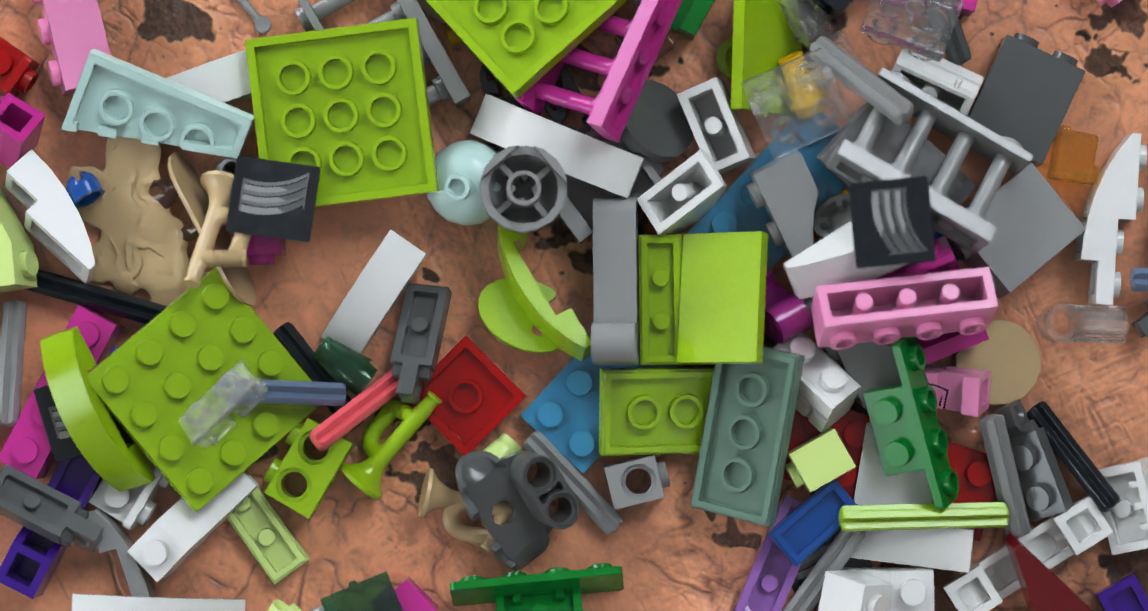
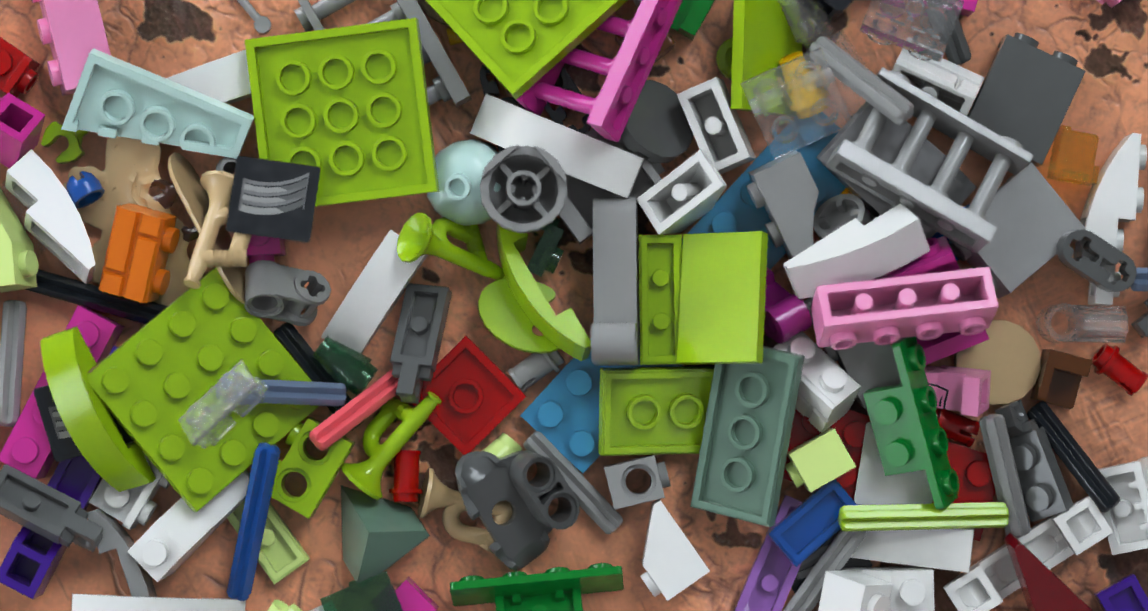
black sticker [848,176,936,268] -> none
none -> lime bar [41,121,89,164]
none -> orange brick [99,203,180,303]
none -> blue axle [226,442,280,601]
none -> light grey piece [245,260,331,326]
none -> sand green slope [341,485,430,588]
none -> red pin [389,450,423,502]
none -> lime piece [397,213,505,280]
none -> light grey pin [507,351,565,393]
none -> clear green bracket [527,218,564,278]
none -> white slope [640,499,710,601]
none -> red pin [936,408,980,447]
none -> reddish brown panel [1030,349,1093,409]
none -> dark grey beam [1057,229,1137,292]
none -> red pin [1091,343,1148,396]

